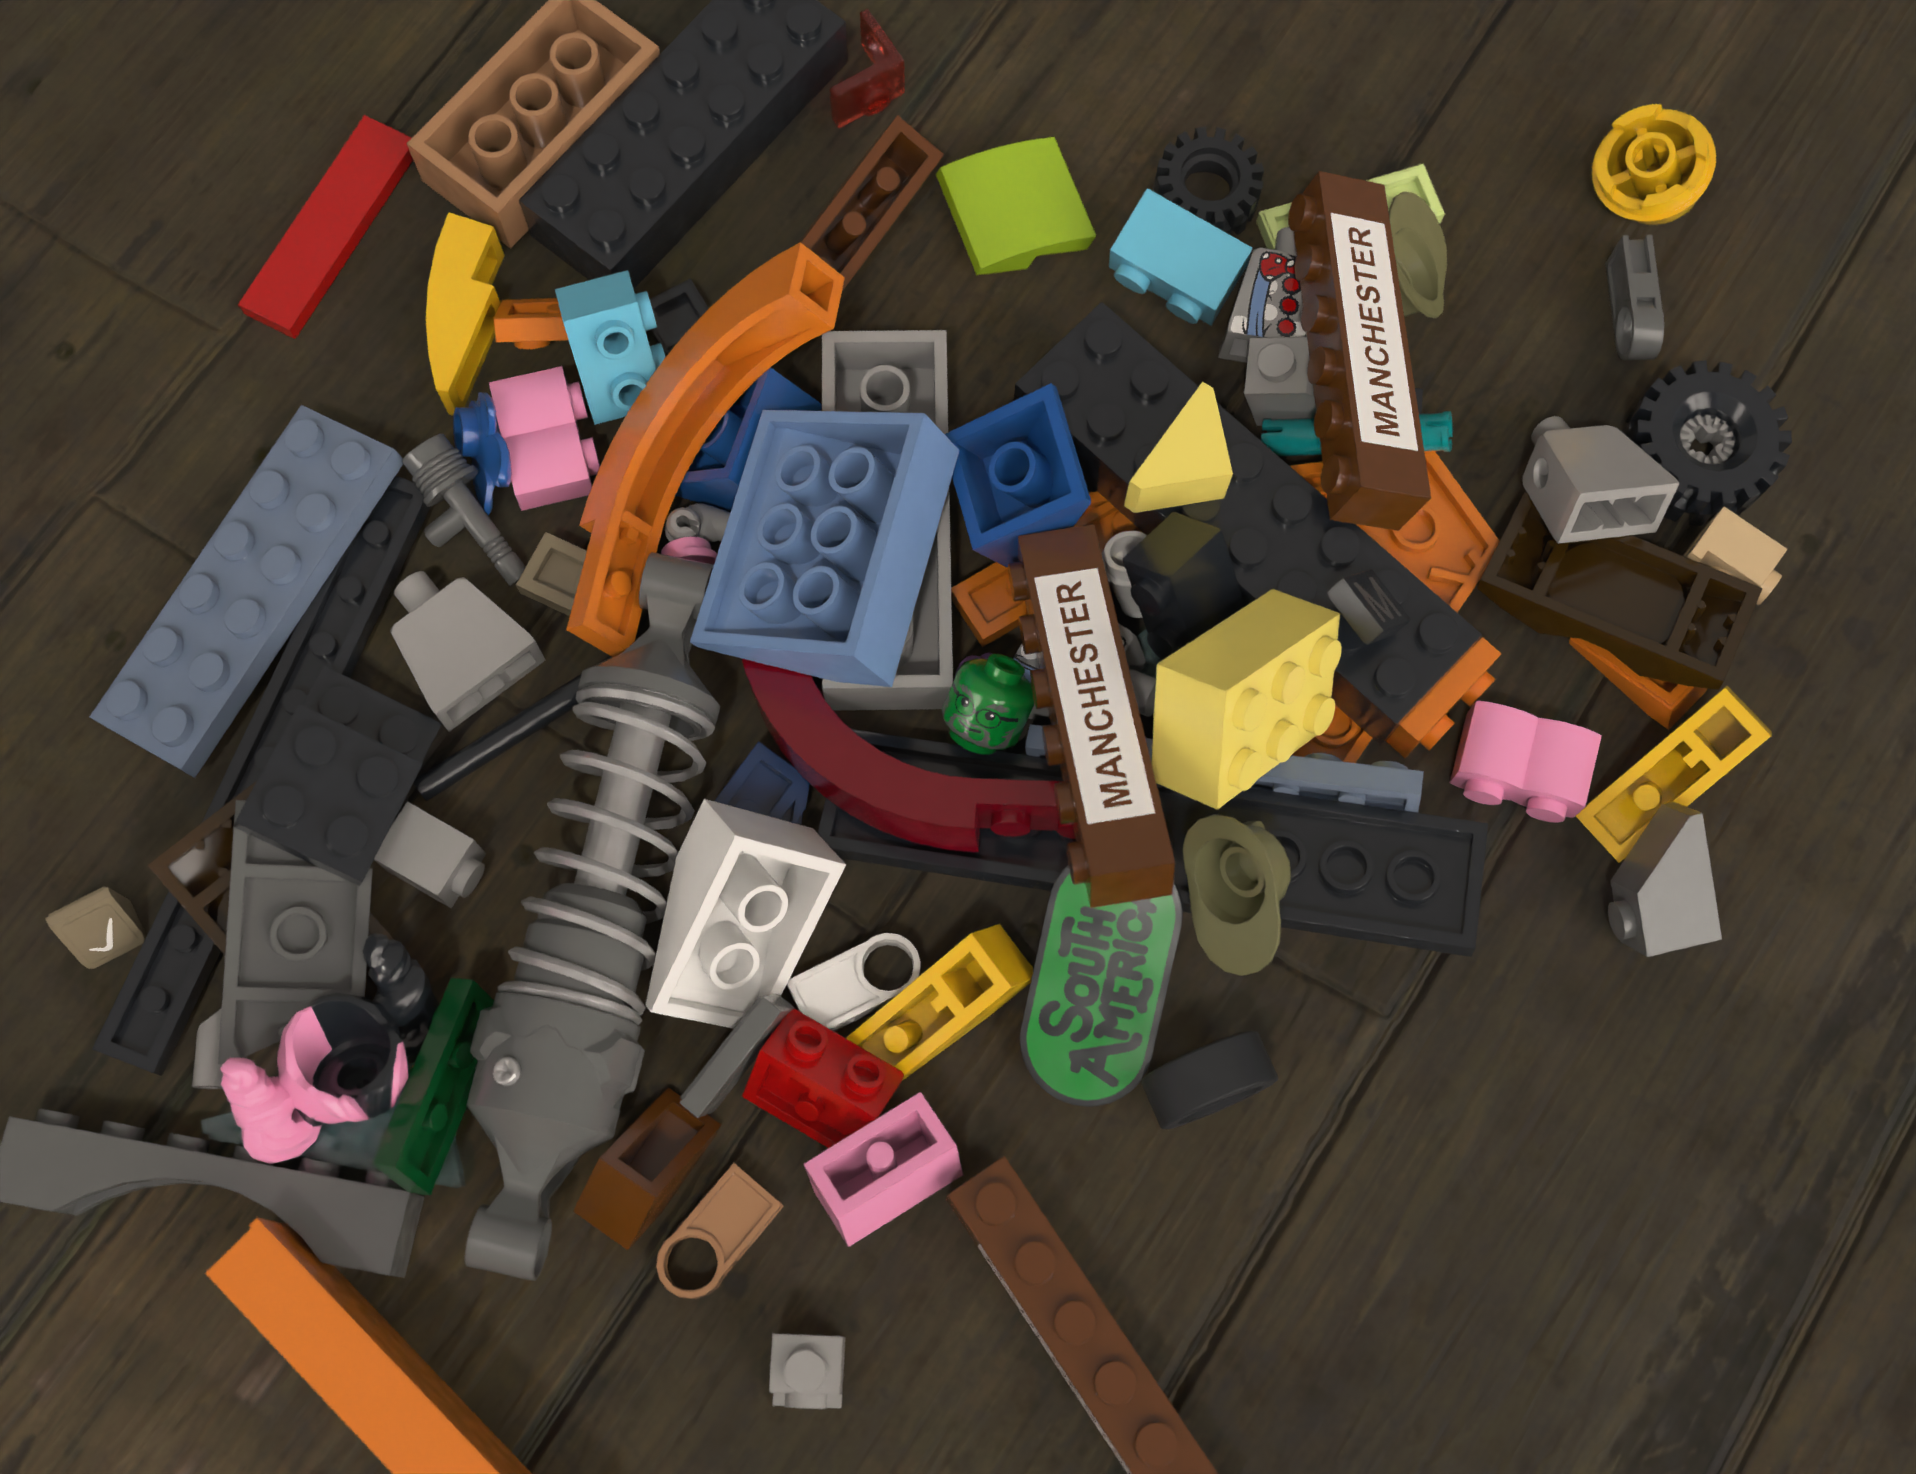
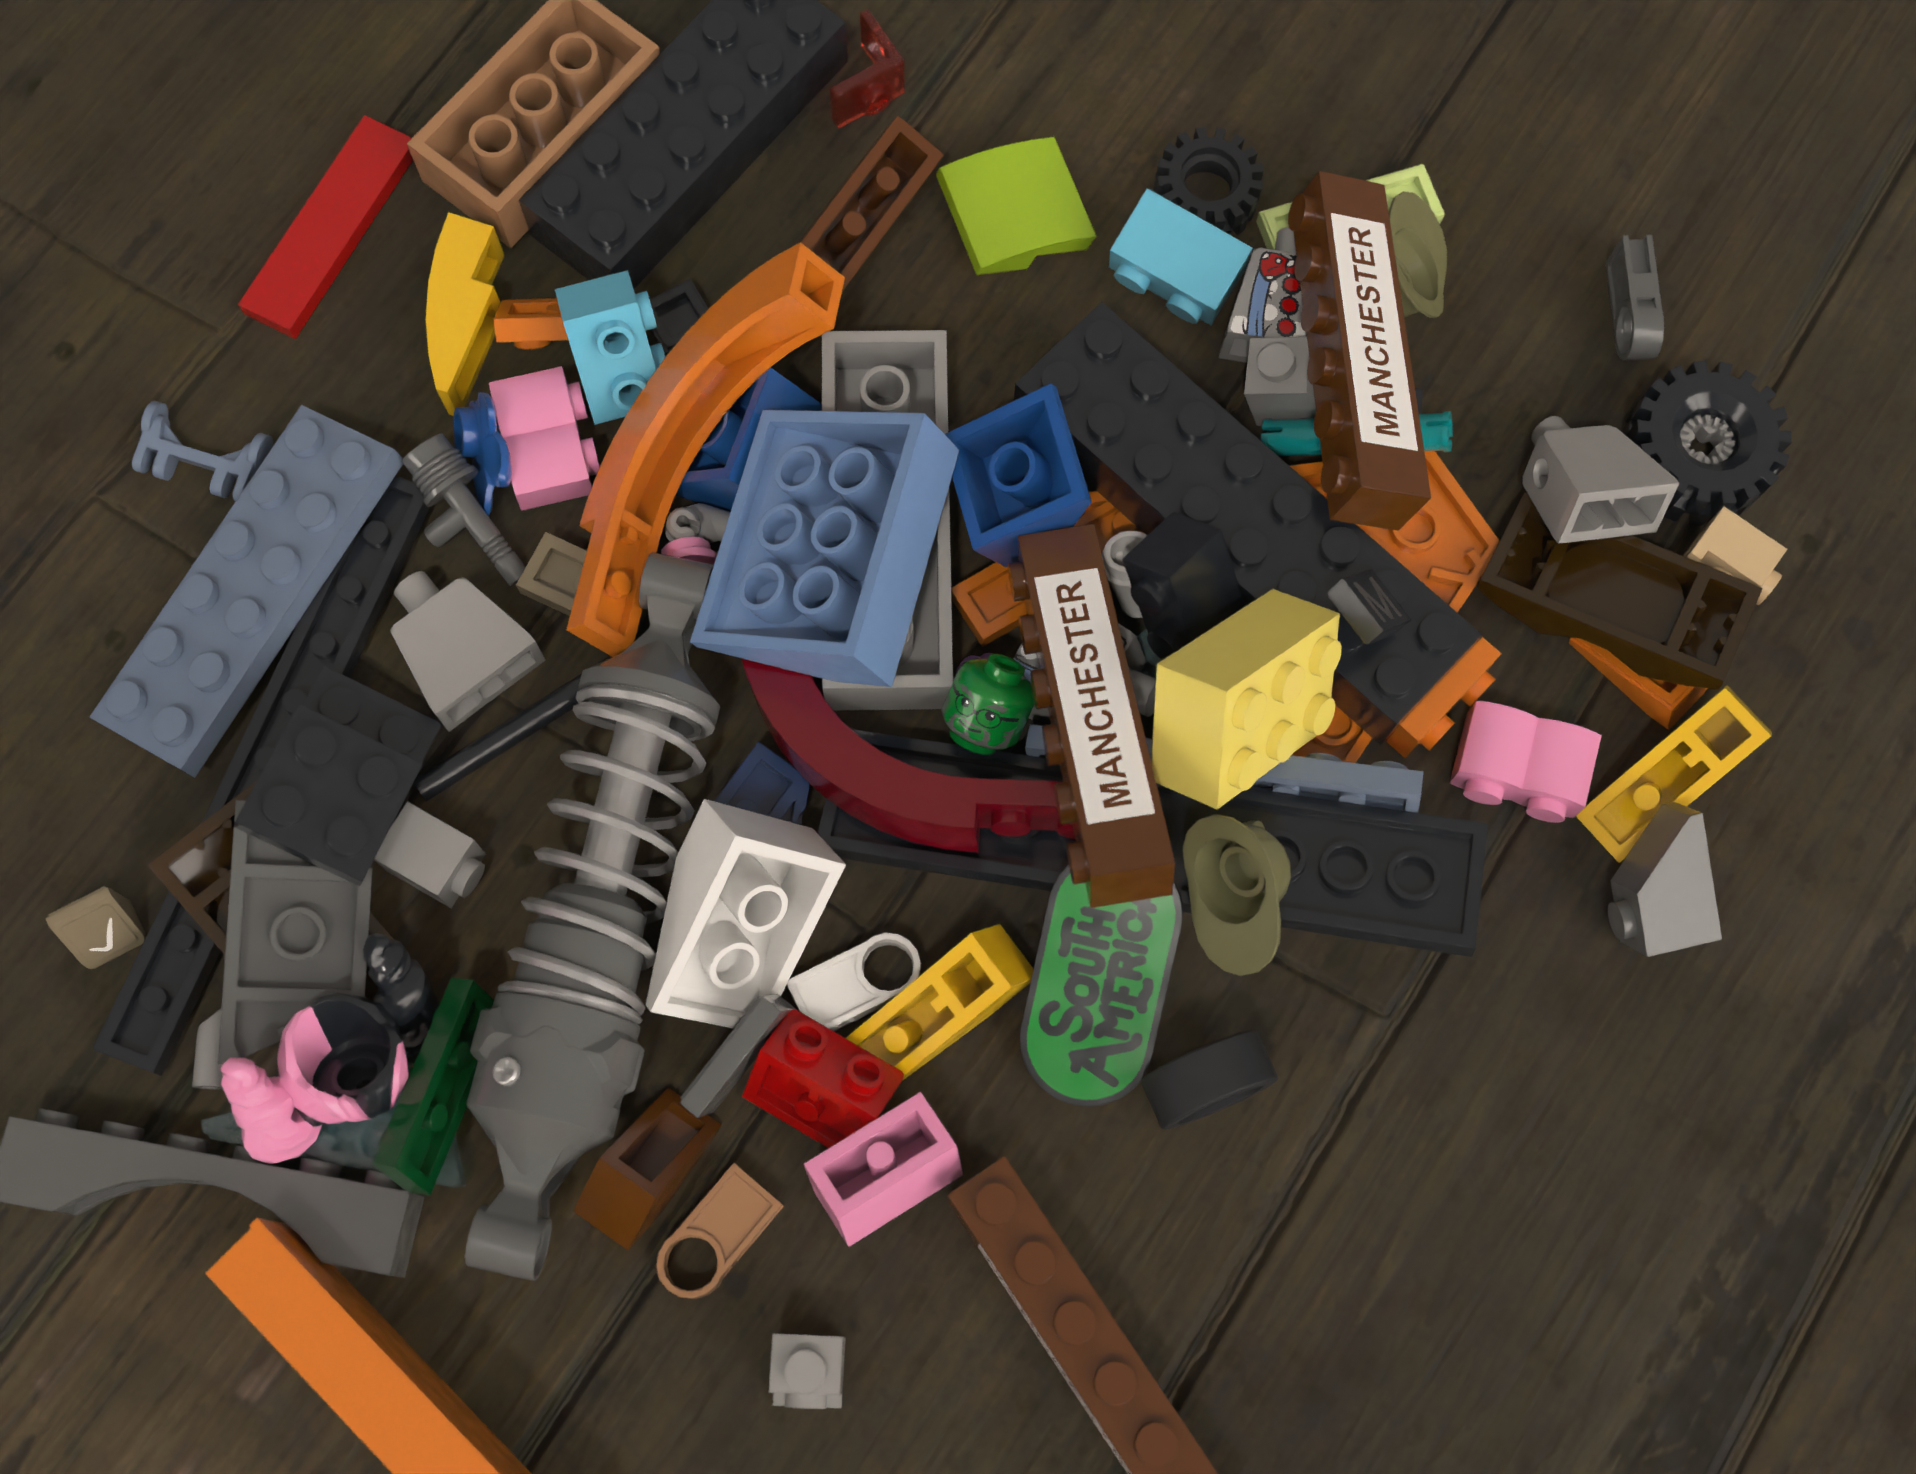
light yellow slope [1124,382,1233,513] -> none
yellow cone [1592,104,1716,225] -> none
none -> sand blue piece [132,401,274,502]

